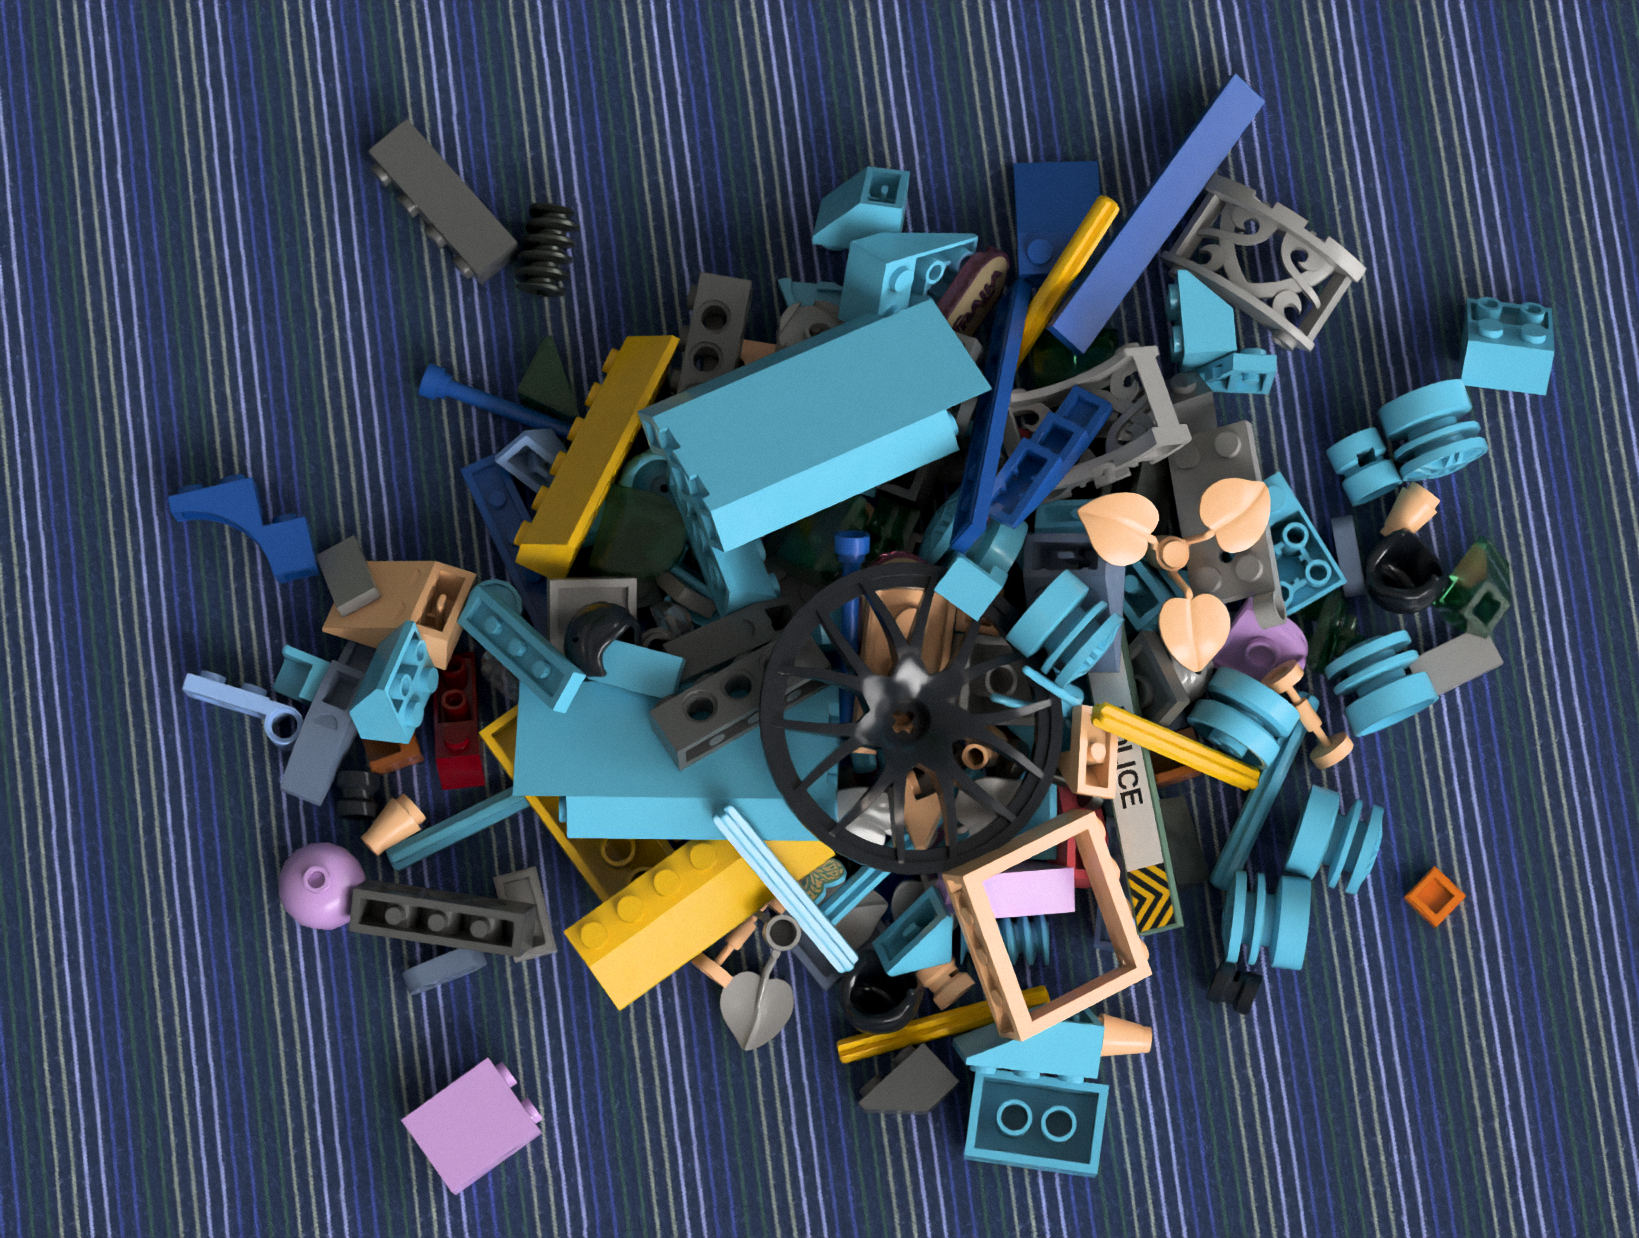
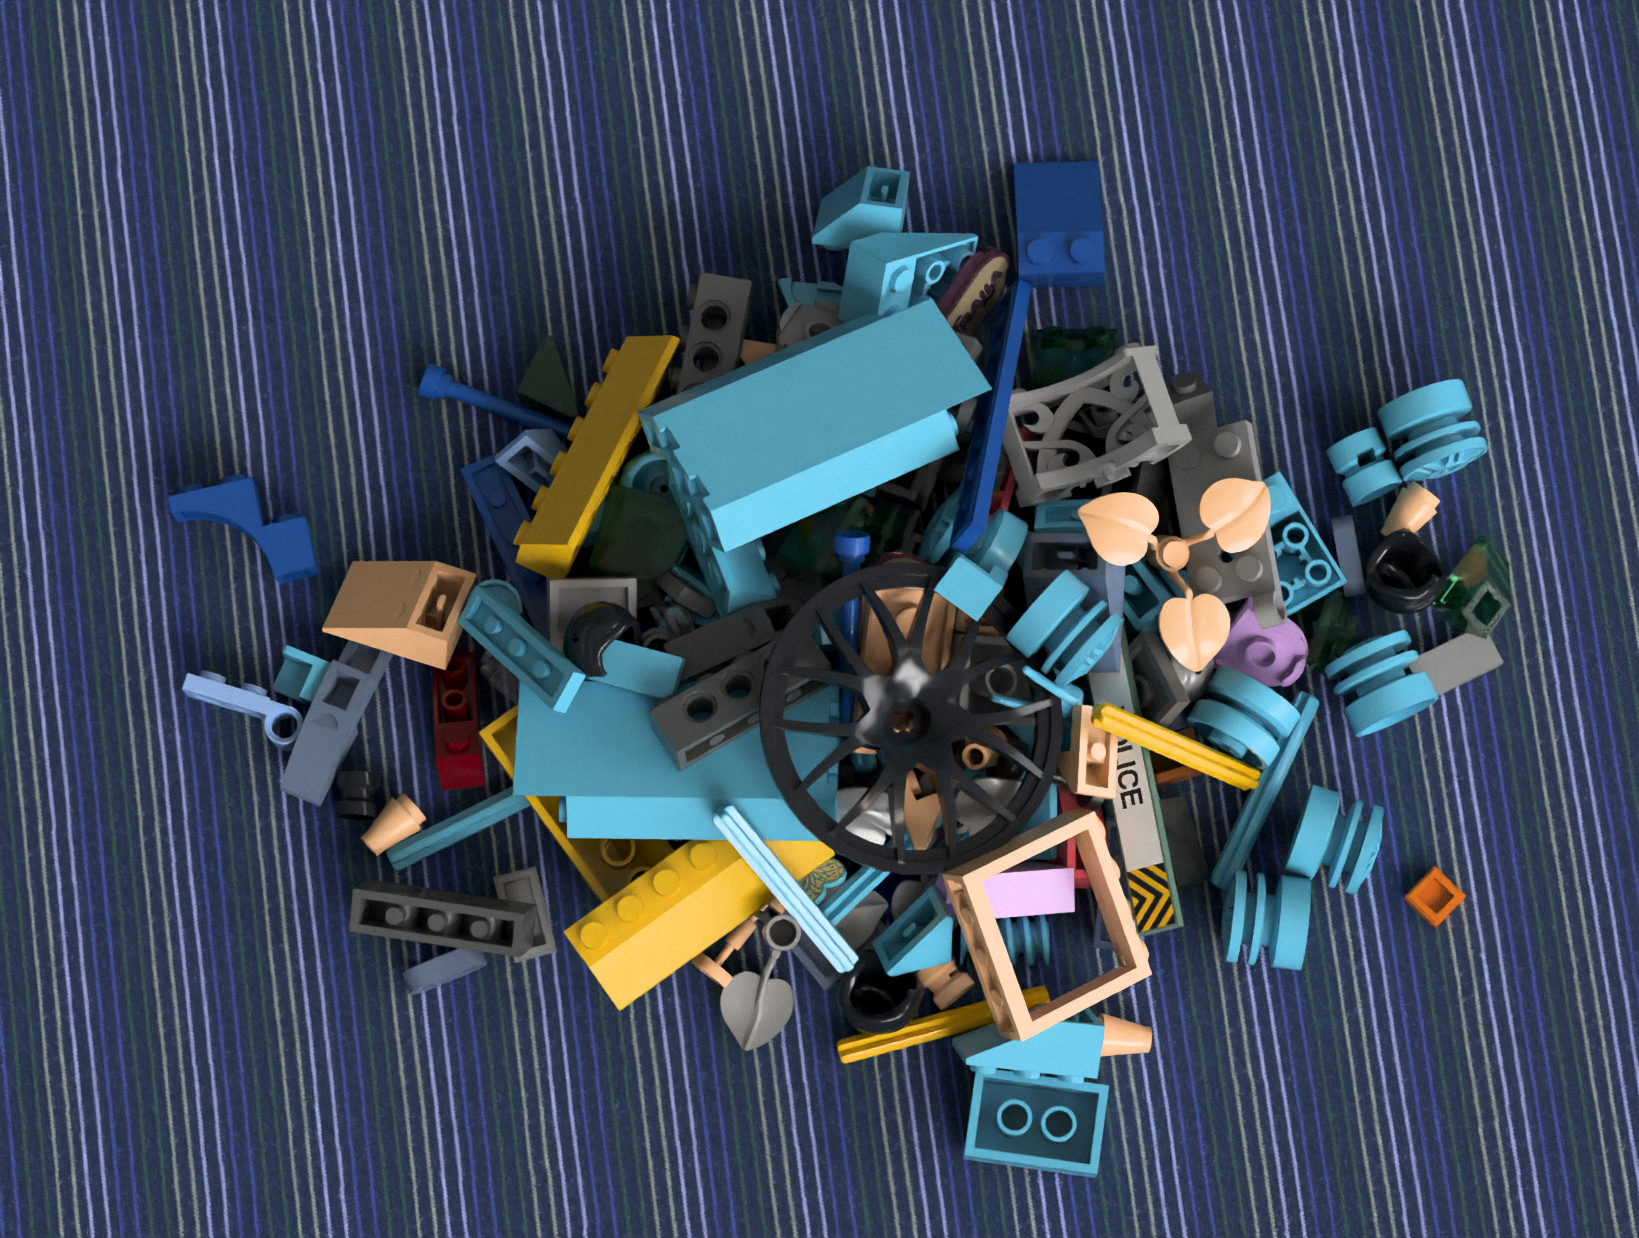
lavender cylinder [279,842,366,930] -> none
light grey tile [316,535,381,617] -> none
medium azure slope [349,620,439,744] -> none
dark orange panel [362,731,425,776] -> none
dark grey brick [368,119,520,286] -> none
lavender brick [401,1058,543,1195] -> none
pearl dark grey piece [514,202,580,297] -> none
dark grey slope [858,1042,960,1115] -> none
blue slope [988,385,1114,529] -> none
yellow axle [1015,195,1119,373] -> none
tile [1046,73,1265,356] -> none
light grey fence [1160,174,1367,352] -> none
medium azure slope [1165,269,1237,374] -> none
medium azure wing [1193,348,1277,394] -> none
black wheel [1206,959,1263,1016] -> none
light nougat wheel [1261,660,1354,769] -> none
medium azure slope [1459,297,1555,395] -> none

